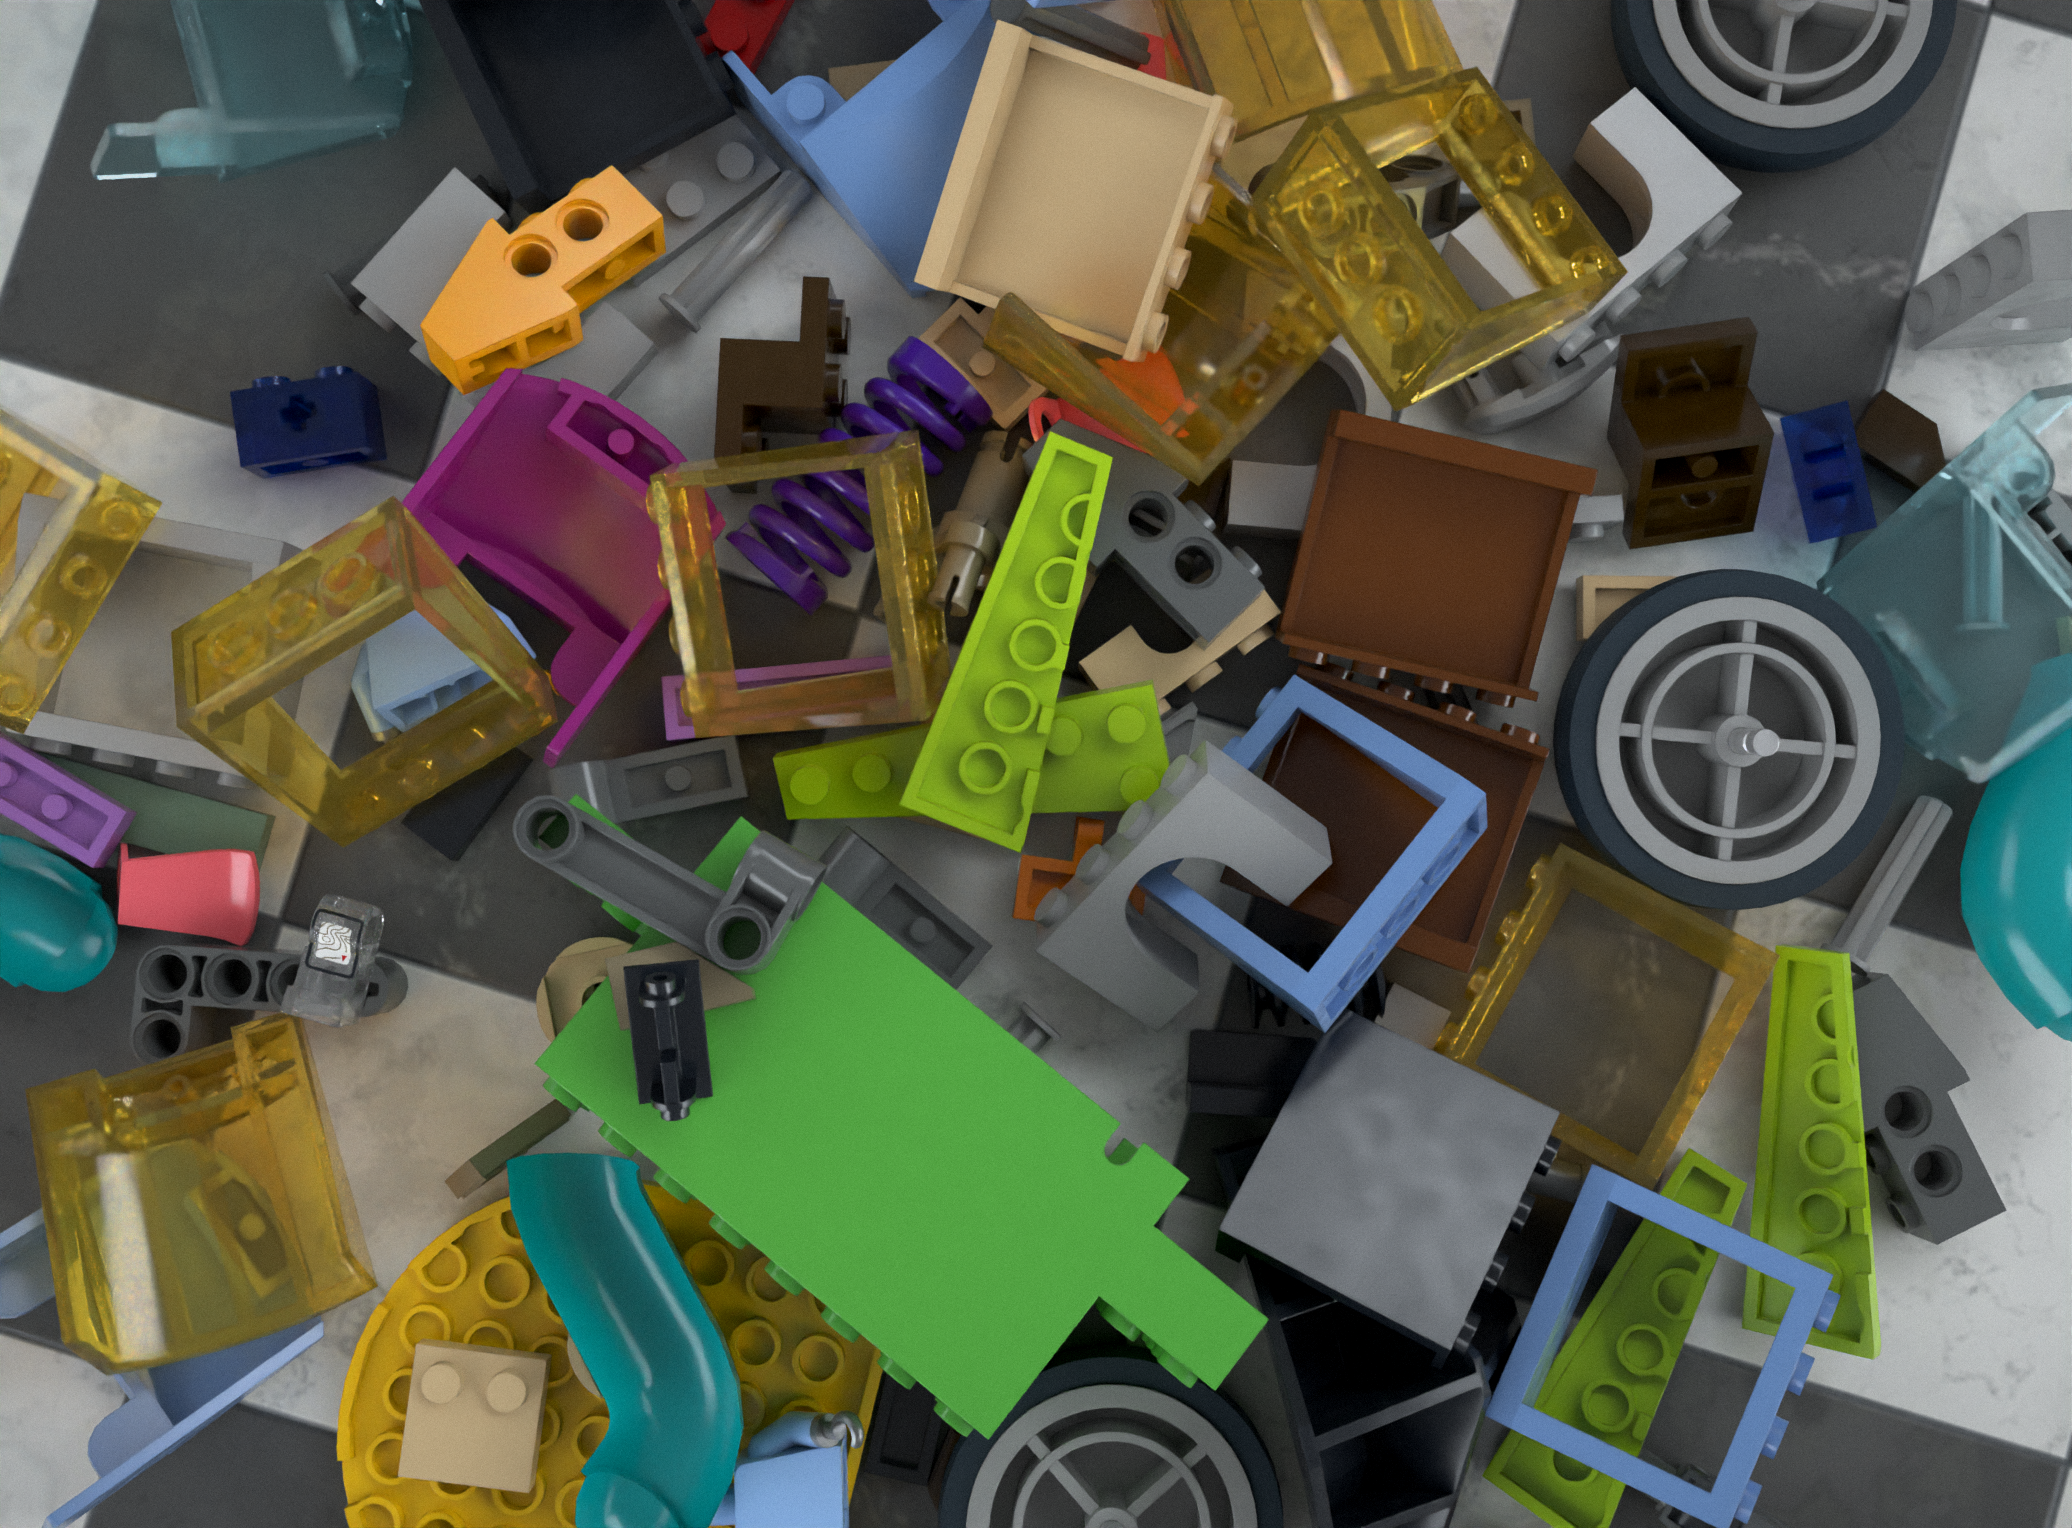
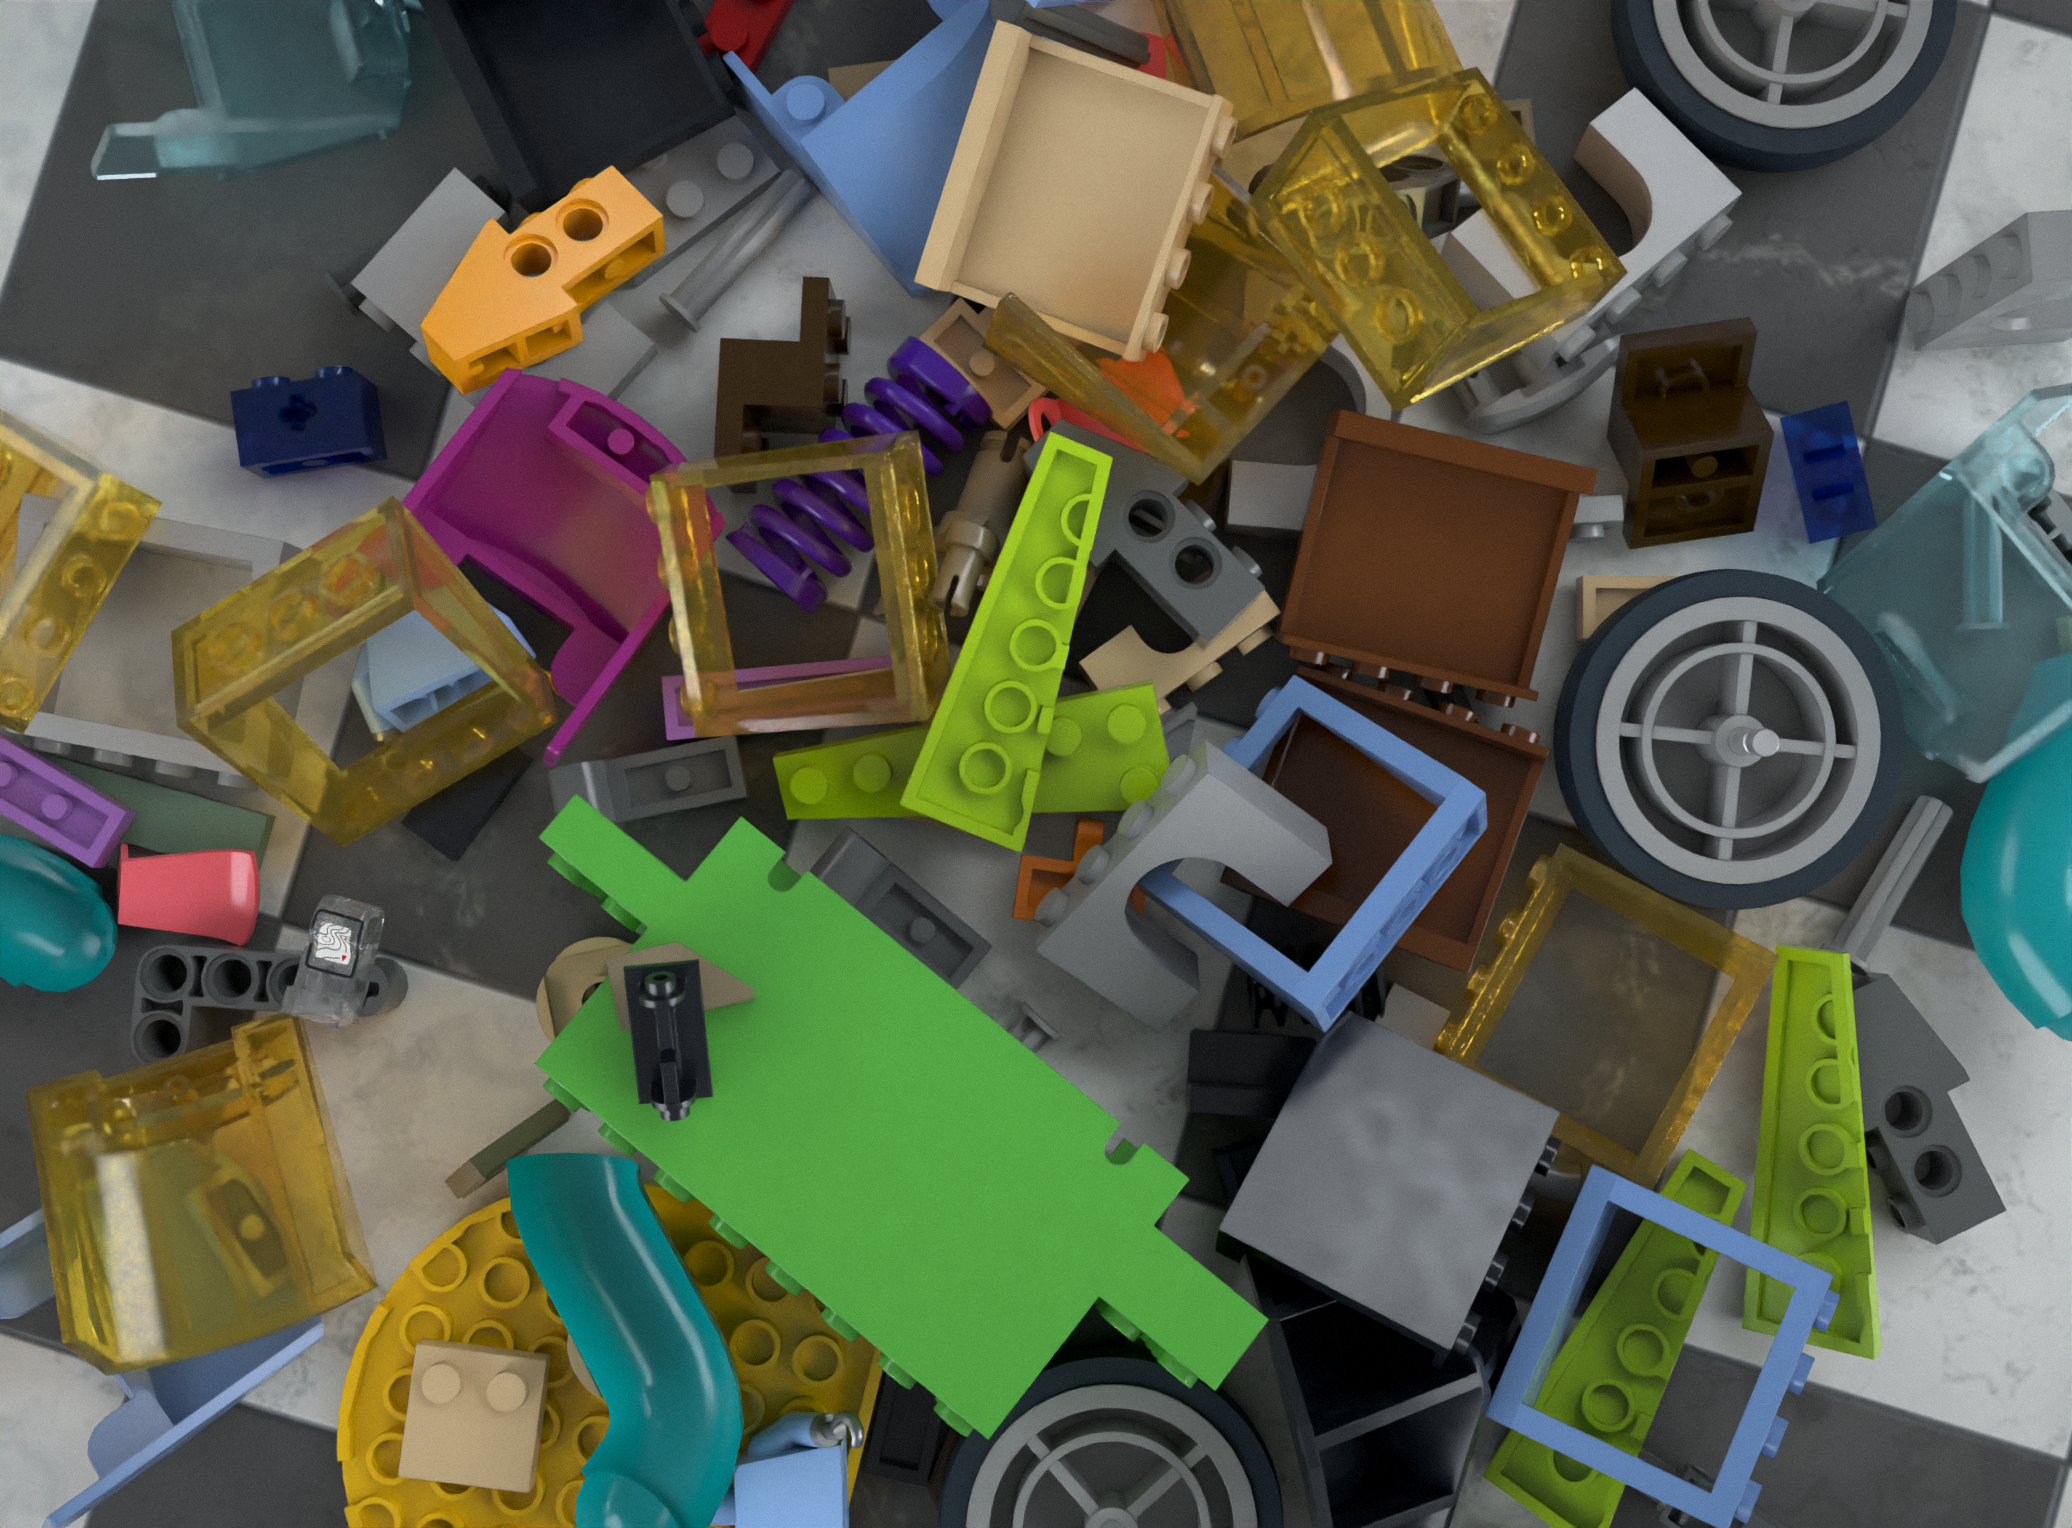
dark grey piece [513,795,827,975] -> none
dark brown tile [1842,389,1953,509] -> none

